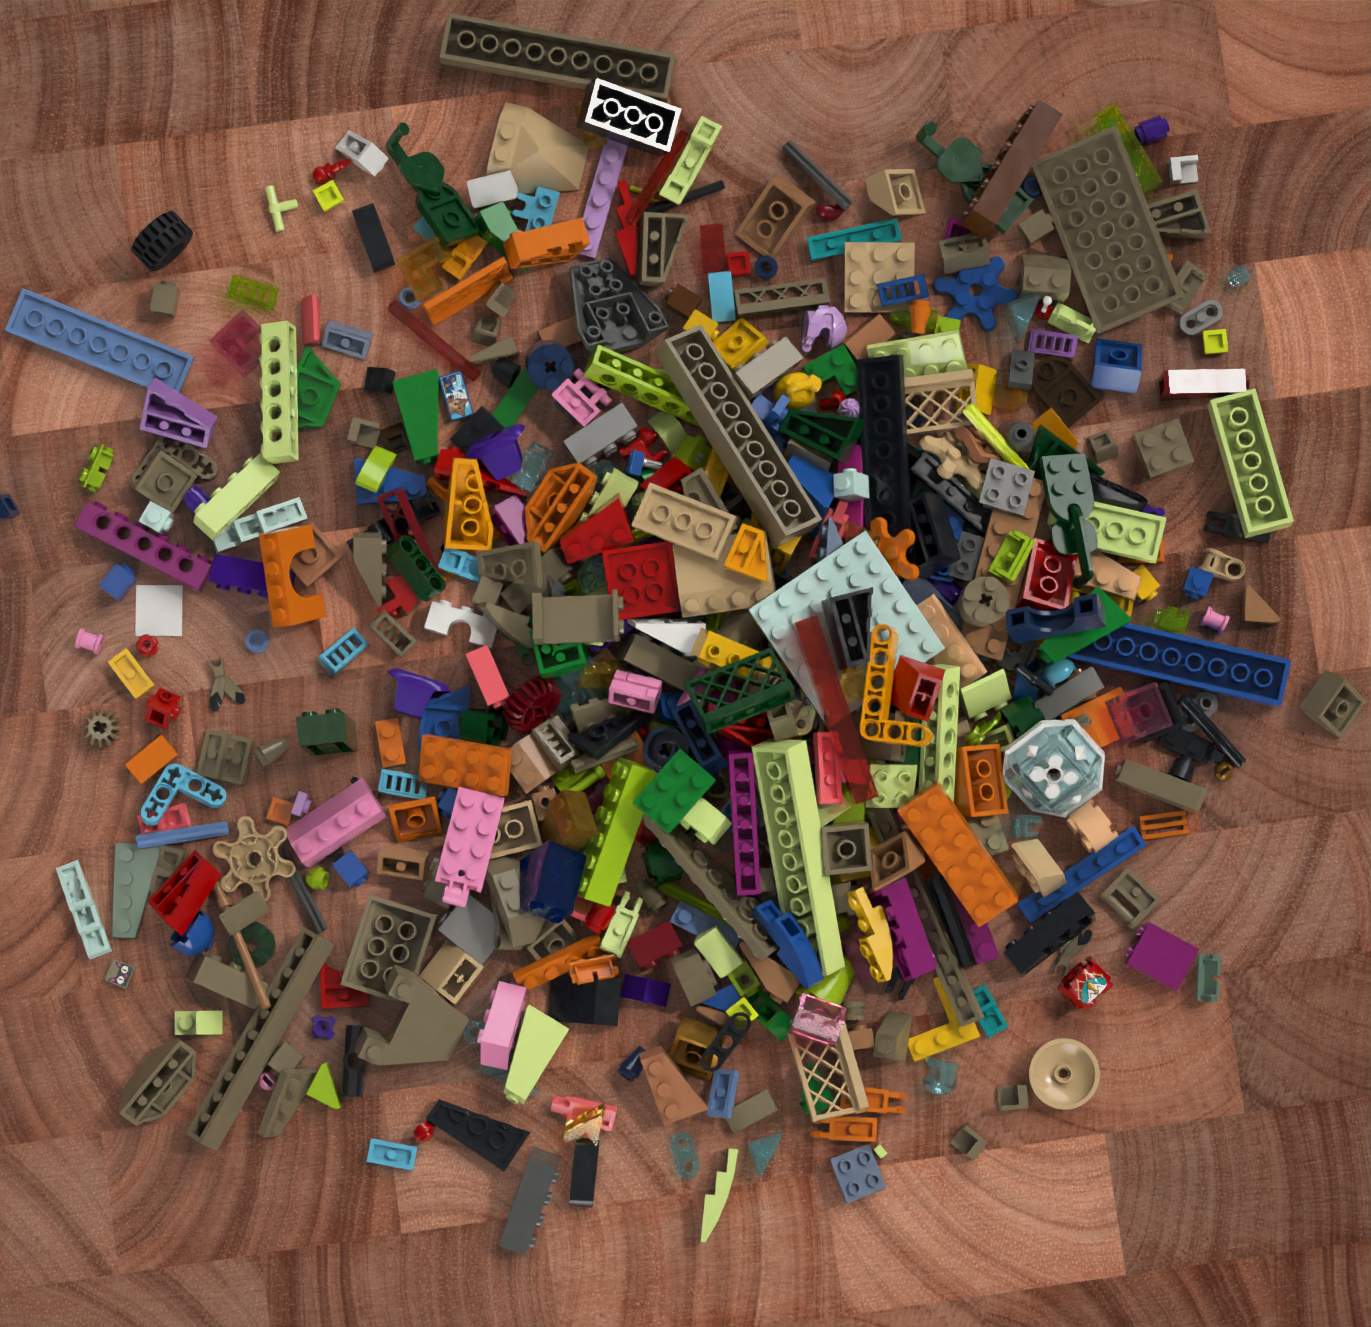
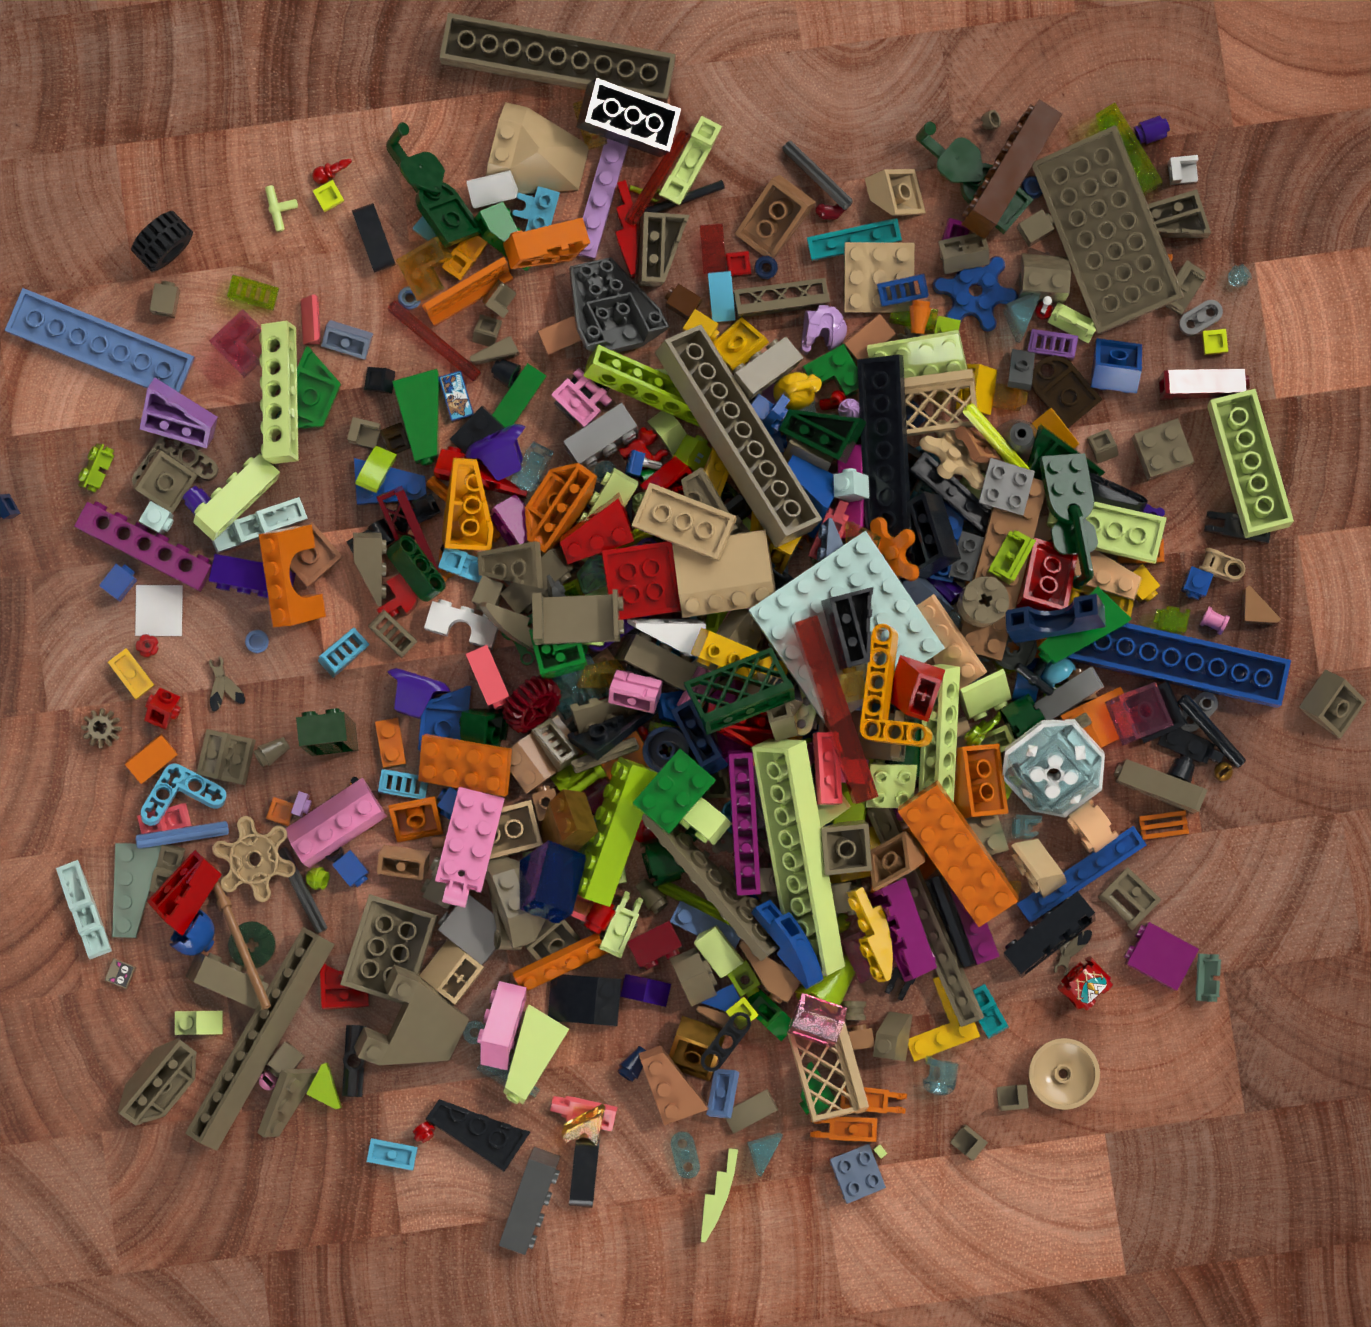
bright pink bush [75,628,104,655] -> none
dark tan slope [219,890,270,936] -> none
dark purple plate [311,1015,336,1039] -> none
white slope [335,130,389,176] -> none
dark blue brick [525,340,574,391] -> none
orange hinge [569,954,619,985] -> none
light orange wing [724,523,768,584] -> none
none -> dark tan hinge [981,110,1001,130]

